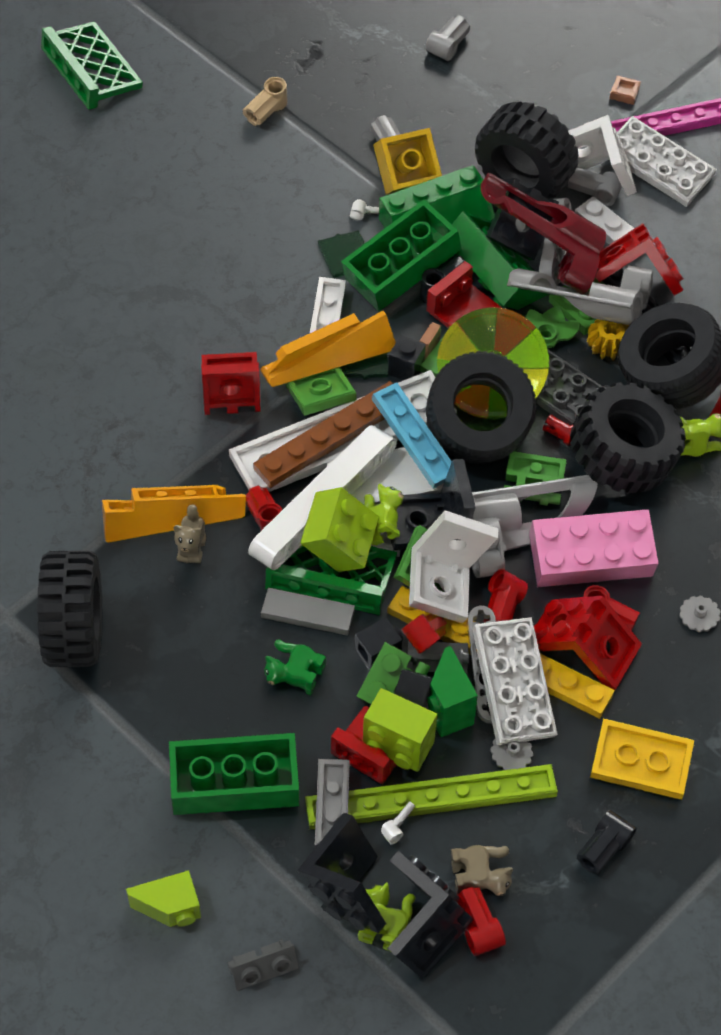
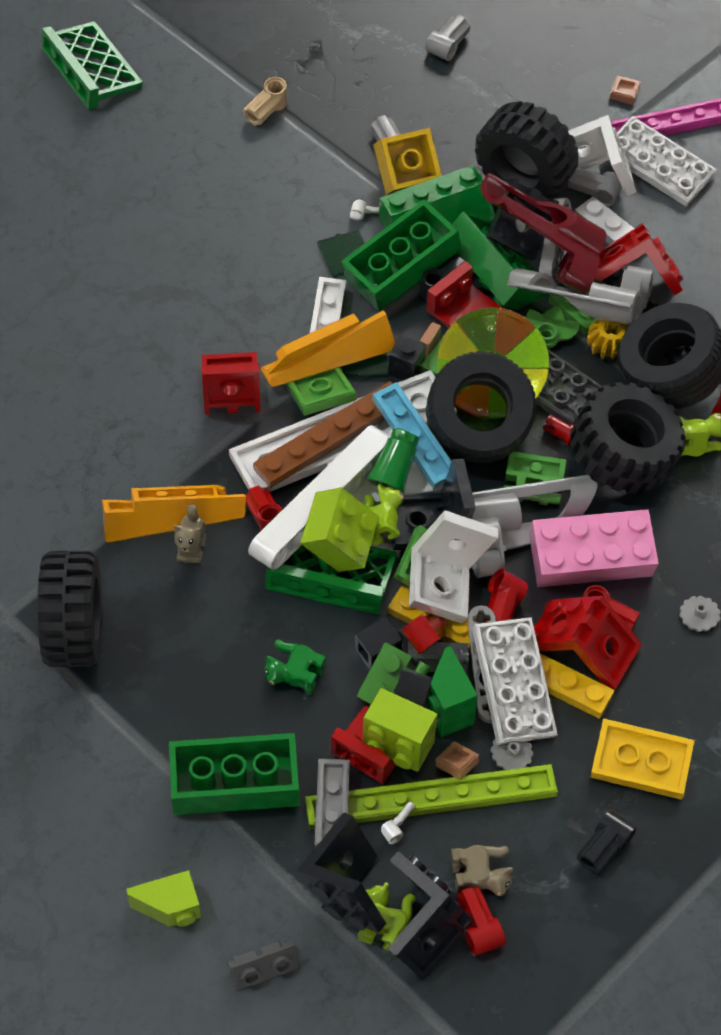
light grey tile [261,588,355,636] -> none
none -> green plant [366,428,420,495]
none -> nougat tile [435,741,479,780]

